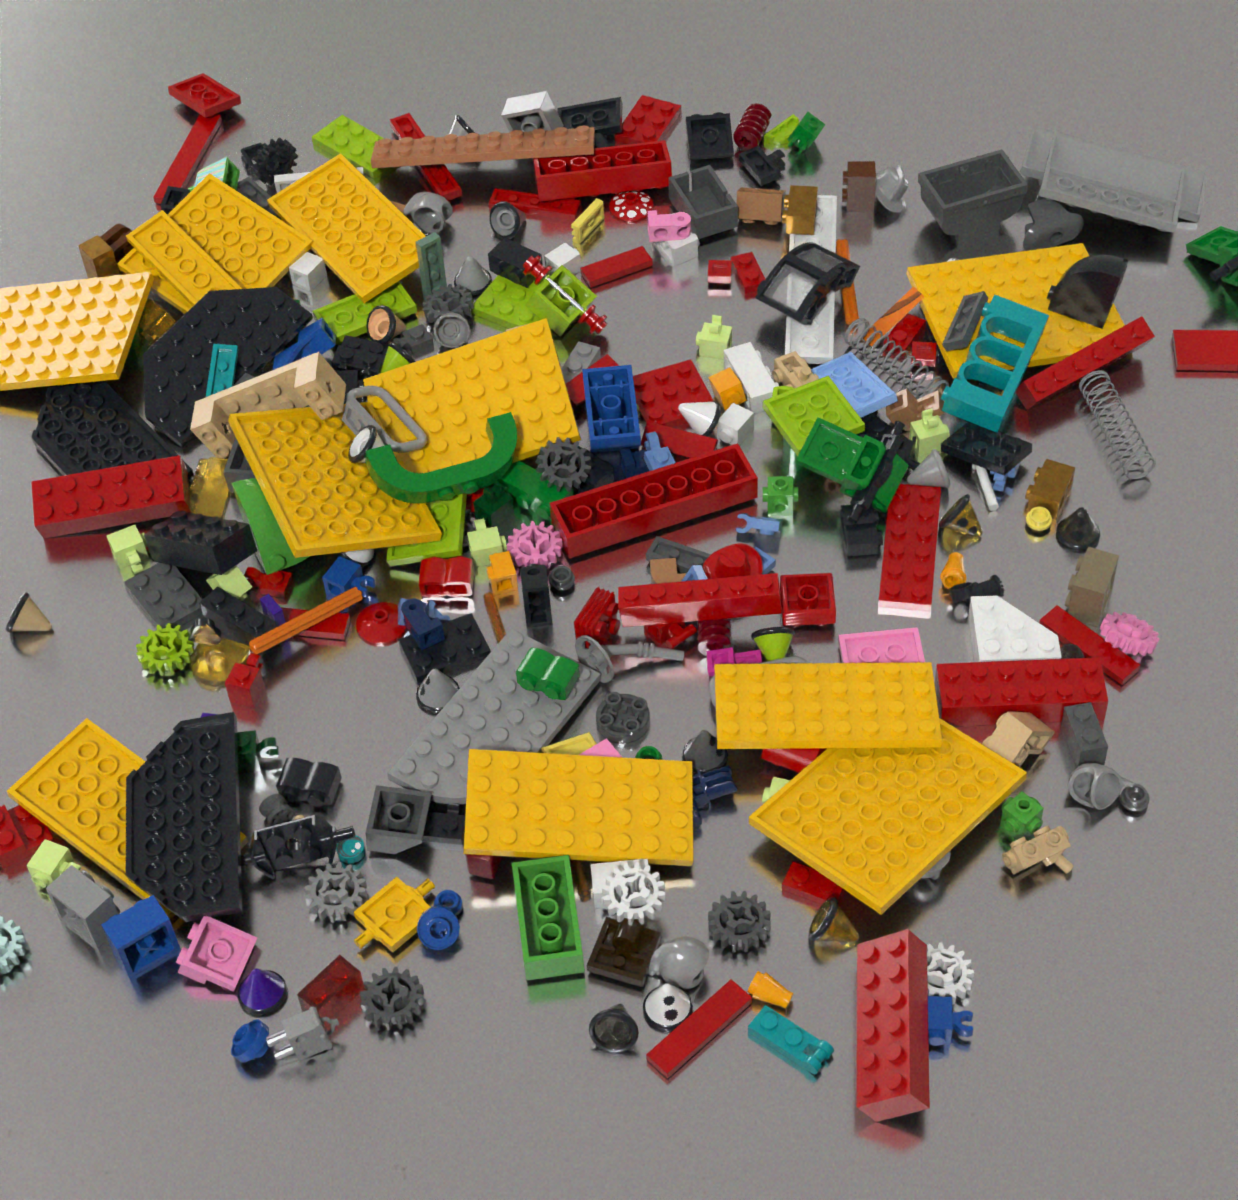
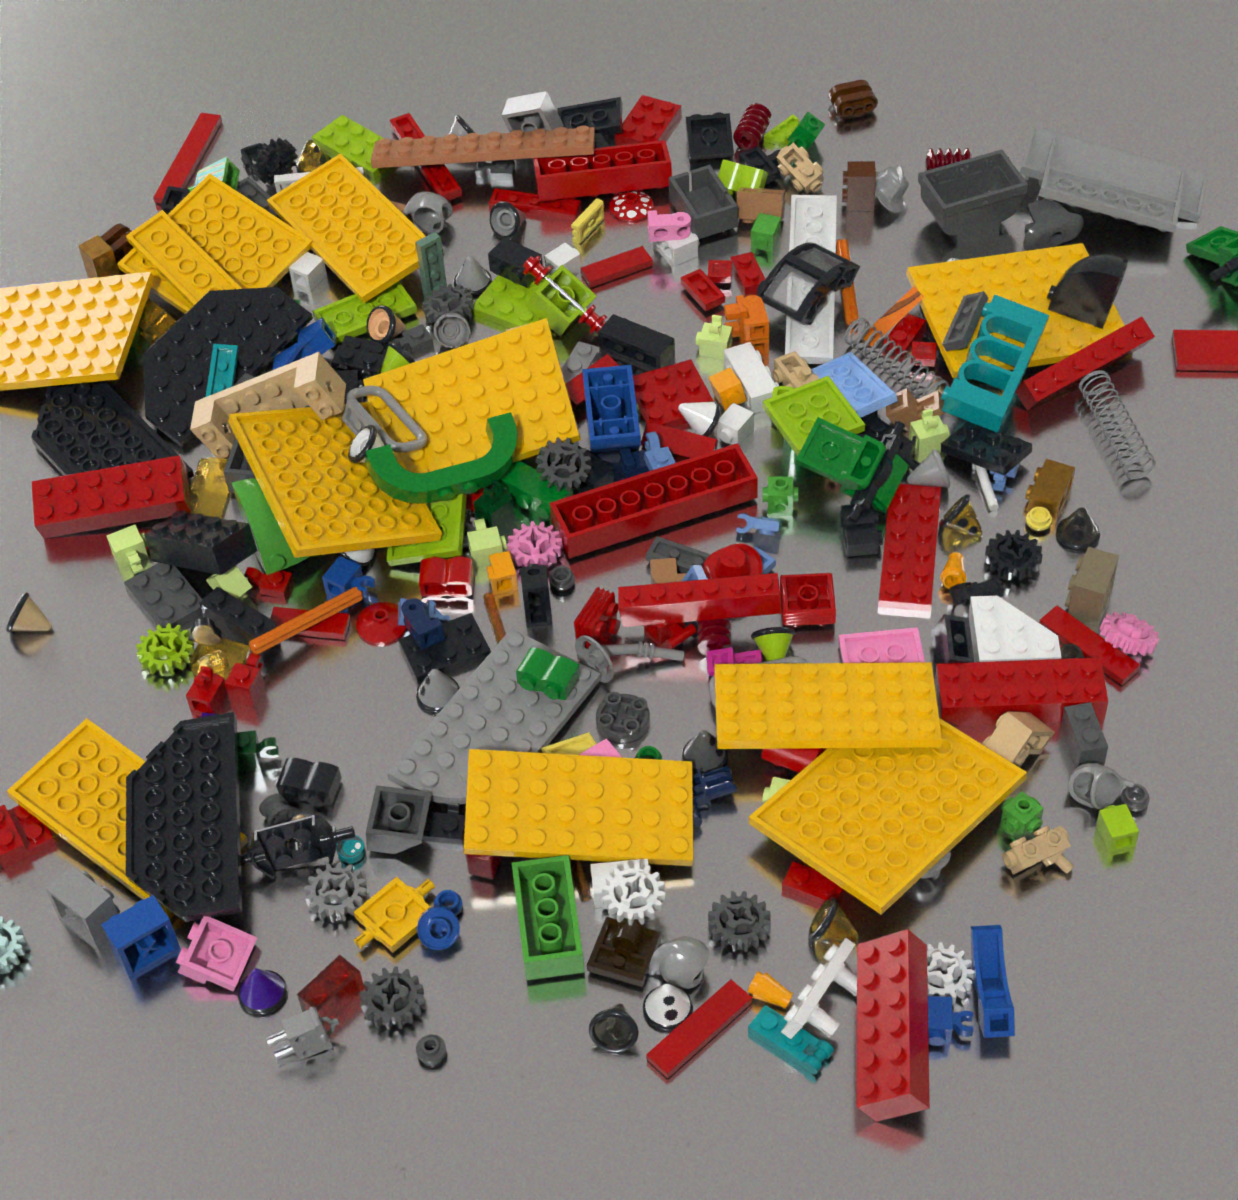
yellowish green brick [27,839,81,888] -> none
red plate [168,73,241,118] -> none
blue plate [231,1019,269,1063] -> none
dark purple tile [260,594,285,627] -> none
pearl gold brick [782,185,818,235] -> none
none -> red brick [186,666,228,714]
none -> clear yellow hat [296,140,331,173]
none -> dark grey plate [416,1034,446,1064]
none -> dark grey plate [475,159,515,180]
none -> black brick [598,314,675,370]
none -> red plate [680,269,725,311]
none -> lime brick [718,159,768,196]
none -> orange hips [724,295,769,357]
none -> bright green brick [751,213,781,252]
none -> tan brick [776,142,824,194]
none -> white plate [781,938,857,1039]
none -> reddish brown brick [828,80,878,118]
none -> dark red piece [925,148,972,171]
none -> black brick [931,614,974,670]
none -> blue arch [971,925,1015,1038]
none -> black gear [985,530,1043,580]
none -> lime brick [1096,804,1139,853]

